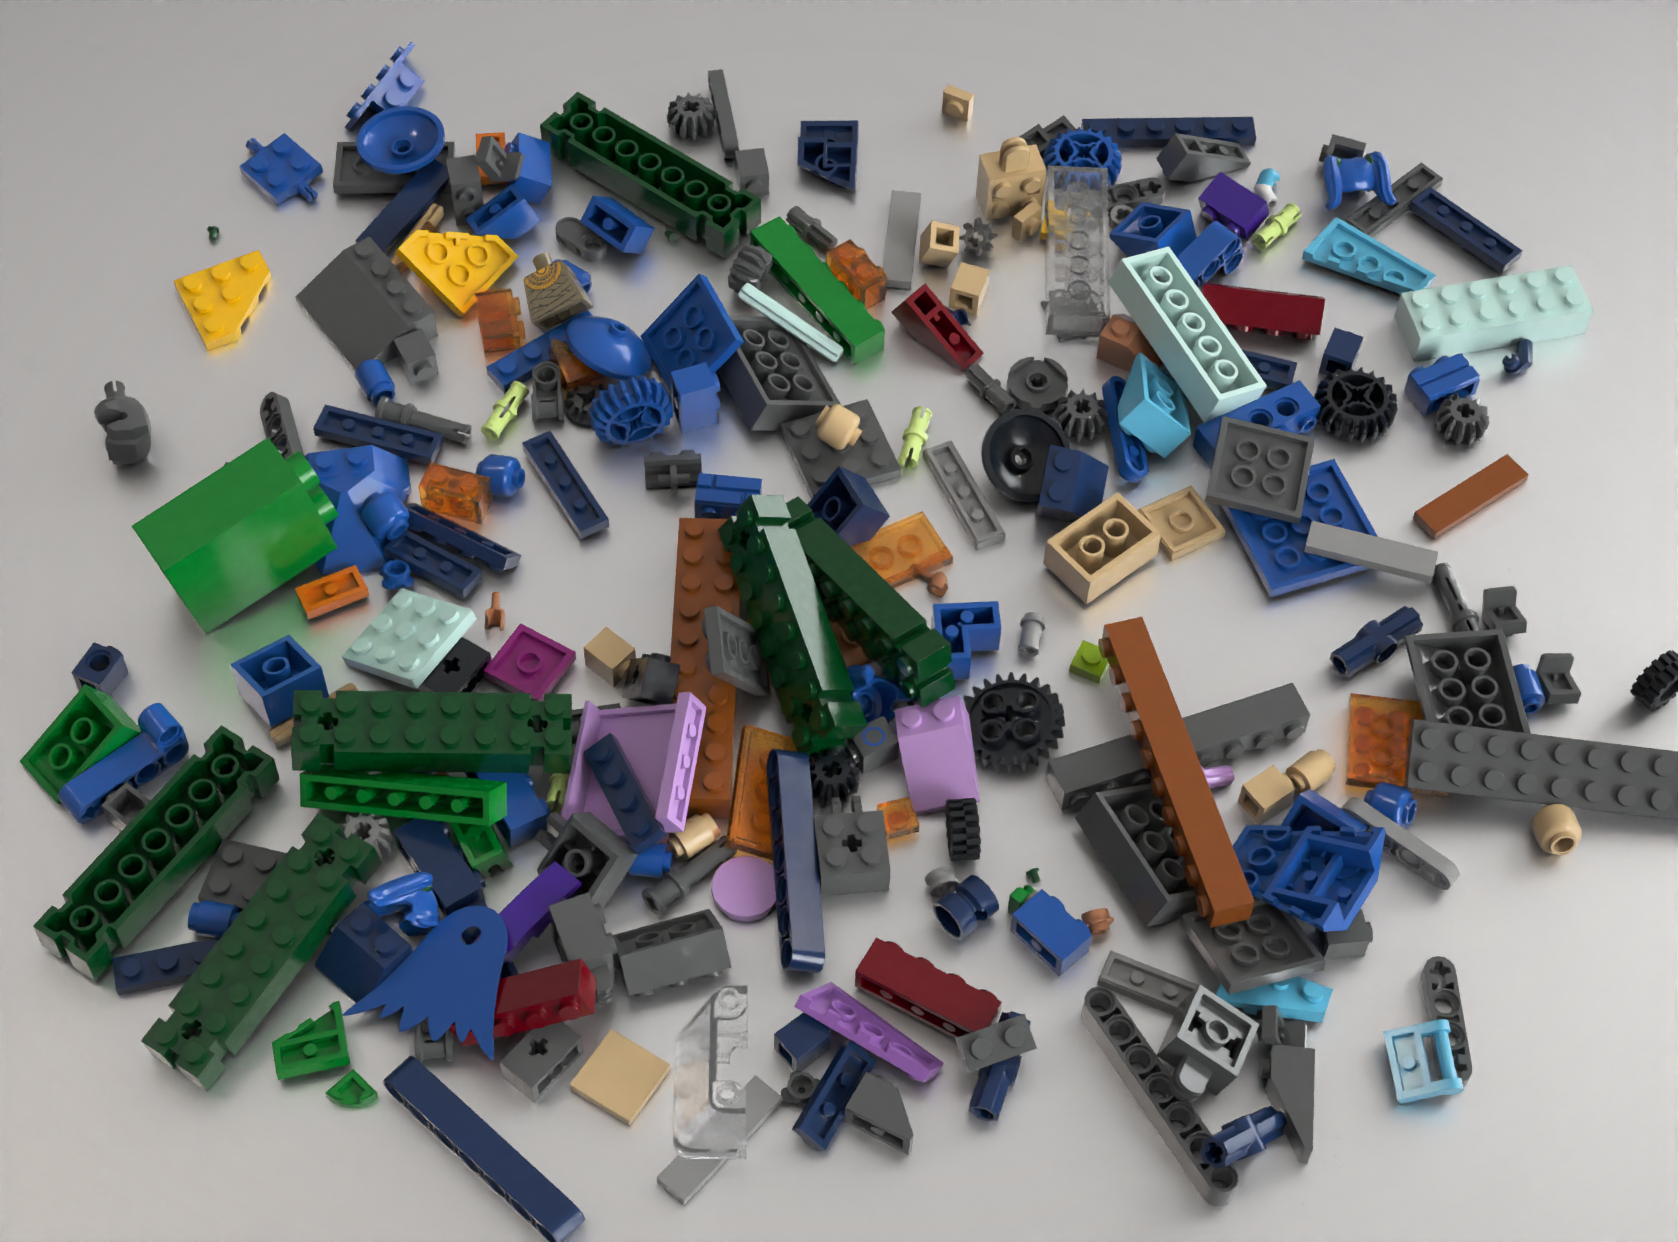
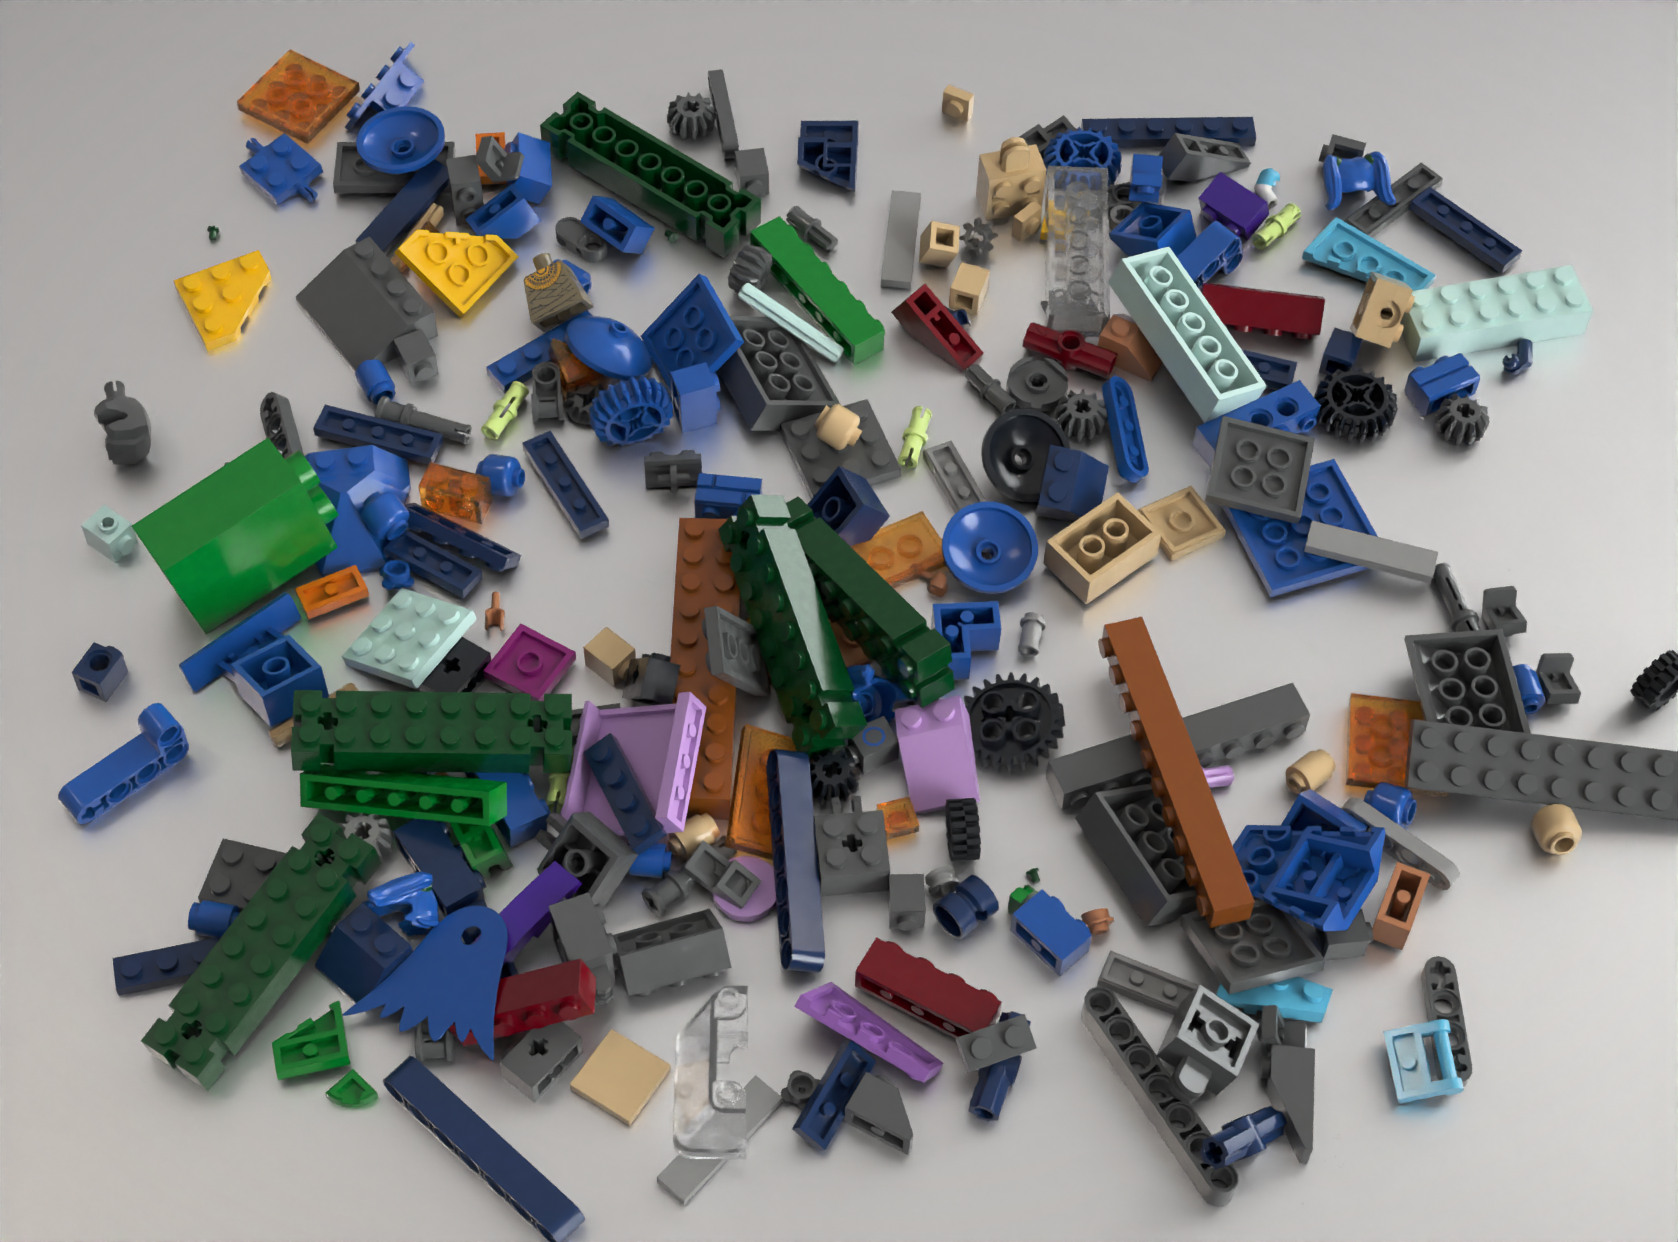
green slope [20,684,141,804] -> none
dark green brick [33,725,280,981] -> none
dark grey window [101,782,150,831] -> none
clear orange brick [475,288,525,354] -> none
dark blue brick [774,1012,831,1071] -> none
clear orange brick [826,239,887,310] -> none
lime plate [1069,640,1109,684] -> none
medium azure slope [1117,352,1191,459] -> none
tan brick [1238,765,1295,825] -> none
dark blue piece [1330,606,1423,678] -> none
dark orange tile [1413,454,1529,539] -> none
none -> light aqua brick [81,505,138,563]
none -> blue bracket [179,592,301,691]
none -> clear orange plate [237,49,360,144]
none -> dark grey slope [680,840,762,909]
none -> dark grey brick [888,874,926,931]
none -> blue dish [942,502,1038,594]
none -> dark red piece [1022,322,1118,378]
none -> blue brick [1128,153,1163,204]
none -> tan brick [1350,271,1415,348]
none -> nougat brick [1372,862,1430,950]

